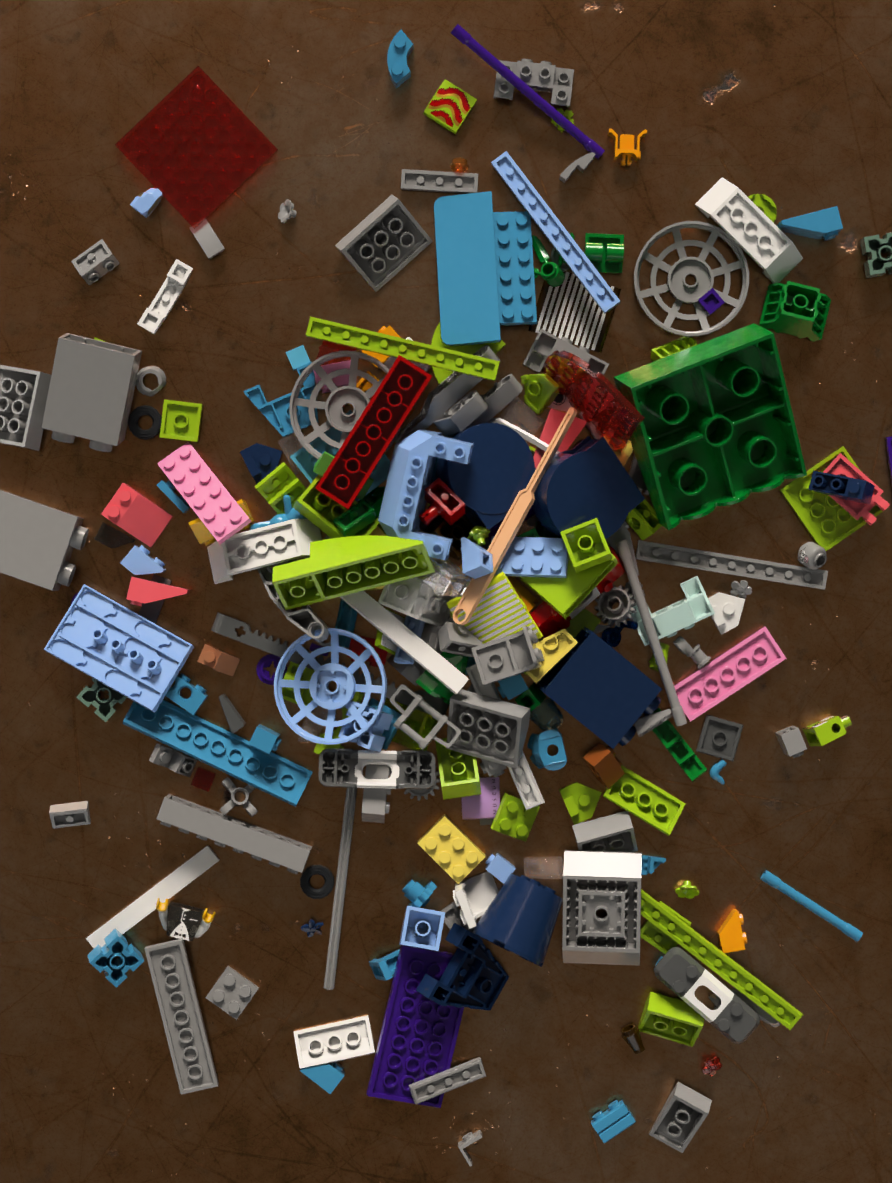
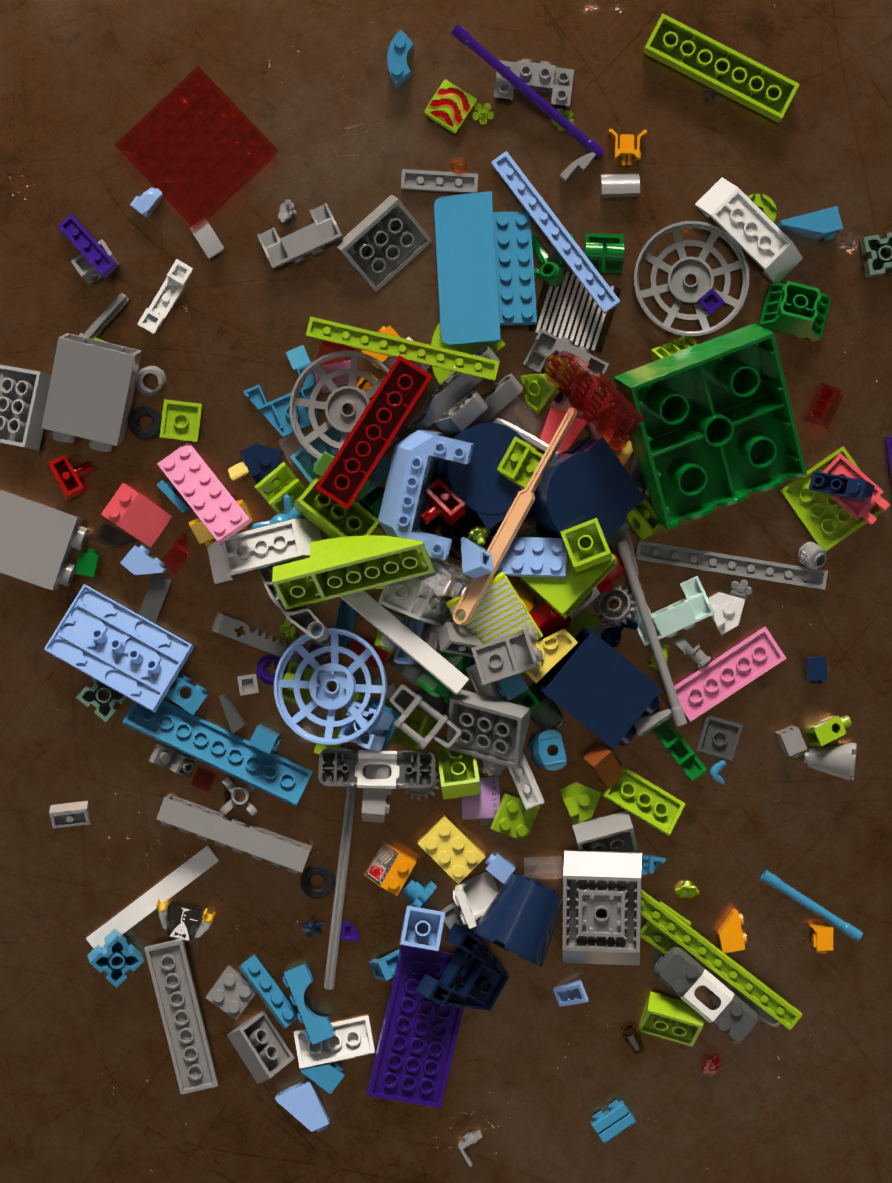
coral slope [126,577,190,606] -> none
nougat slope [197,644,240,677] -> none
green slope [333,500,376,537] -> none
light grey tile [409,1057,486,1104] -> none
light grey slope [649,1082,712,1153] -> none
none -> red brick [47,455,94,501]
none -> dark purple plate [57,214,118,278]
none -> green brick [75,548,101,578]
none -> light grey axle [78,293,129,339]
none -> clear red slope [160,532,187,573]
none -> light grey slope [227,1010,295,1084]
none -> light yellow slope [228,461,250,482]
none -> light grey plate [237,674,259,696]
none -> dark azure plate [238,954,298,1029]
none -> light grey bracket [257,203,342,270]
none -> light blue slope [275,1079,330,1132]
none -> lime plant [280,619,299,642]
none -> dark azure arch [283,963,336,1045]
none -> dark purple tile [341,920,360,942]
none -> slope [364,841,416,896]
none -> lime plant [472,103,494,125]
none -> lime slope [496,436,543,489]
none -> light blue slope [553,978,589,1007]
none -> light grey brick [600,173,641,198]
none -> lime brick [643,13,800,123]
none -> dark blue brick [804,656,828,684]
none -> light grey cone [804,742,857,781]
none -> clear red brick [806,382,843,429]
none -> light orange window [809,924,834,954]

